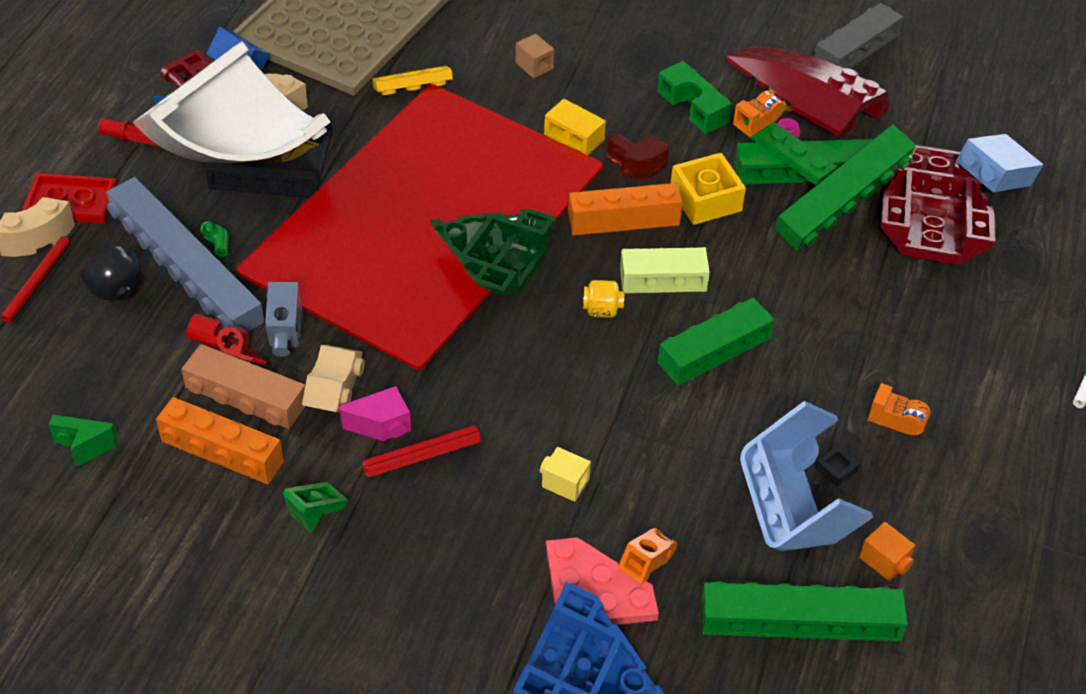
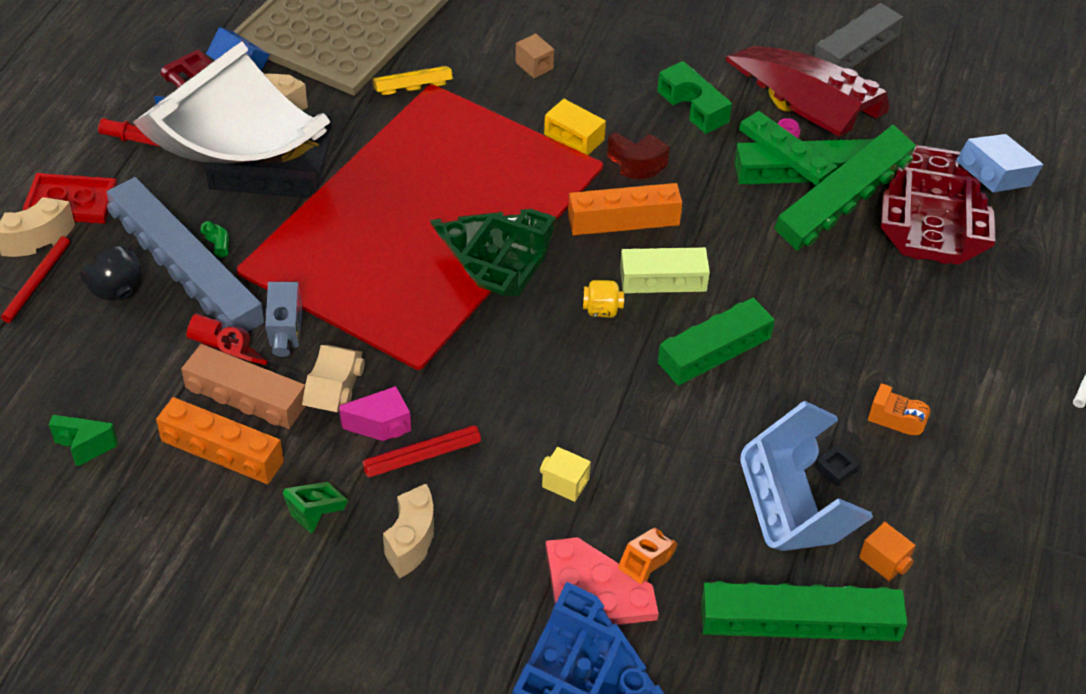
yellow brick [671,153,746,225] -> none
orange leg [733,91,785,137] -> none
none -> tan brick [383,484,434,579]

